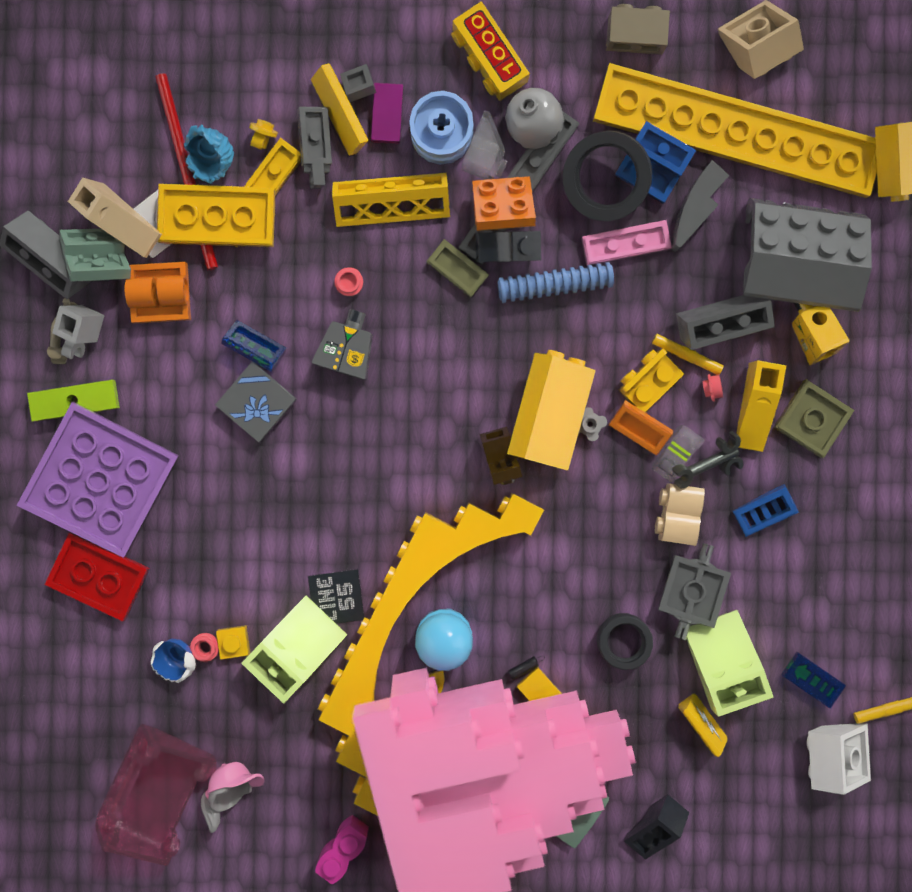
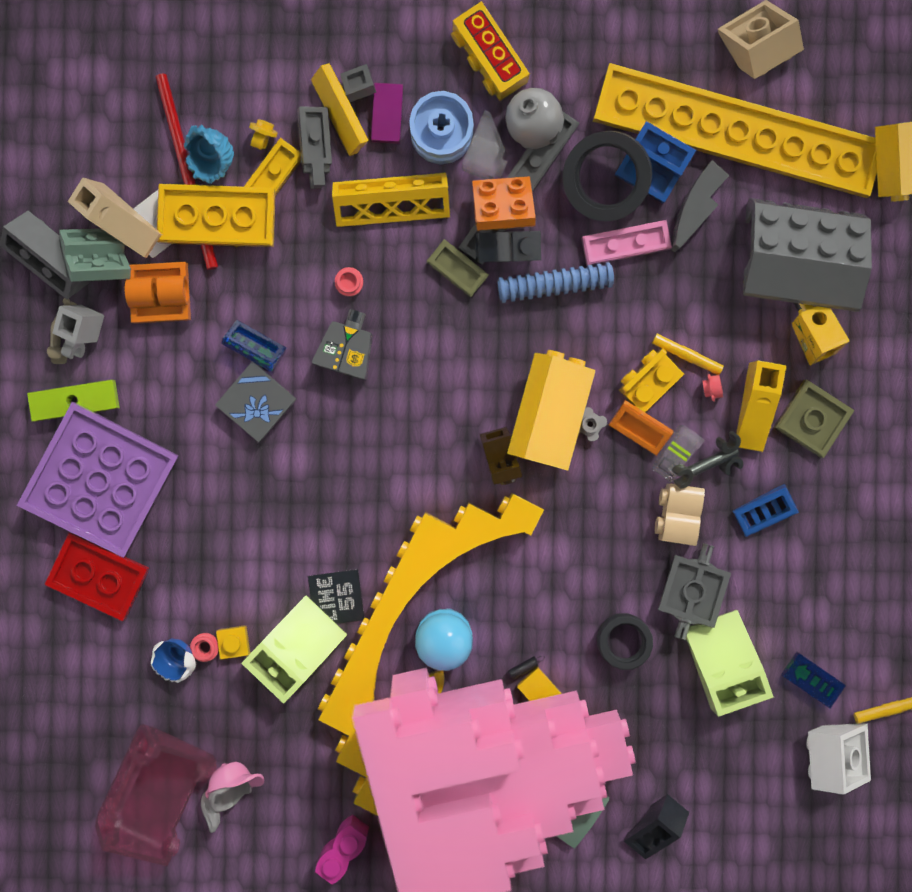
dark tan brick [606,4,670,55] -> none
dark grey brick [676,295,775,350] -> none
yellow slope [678,694,727,757] -> none

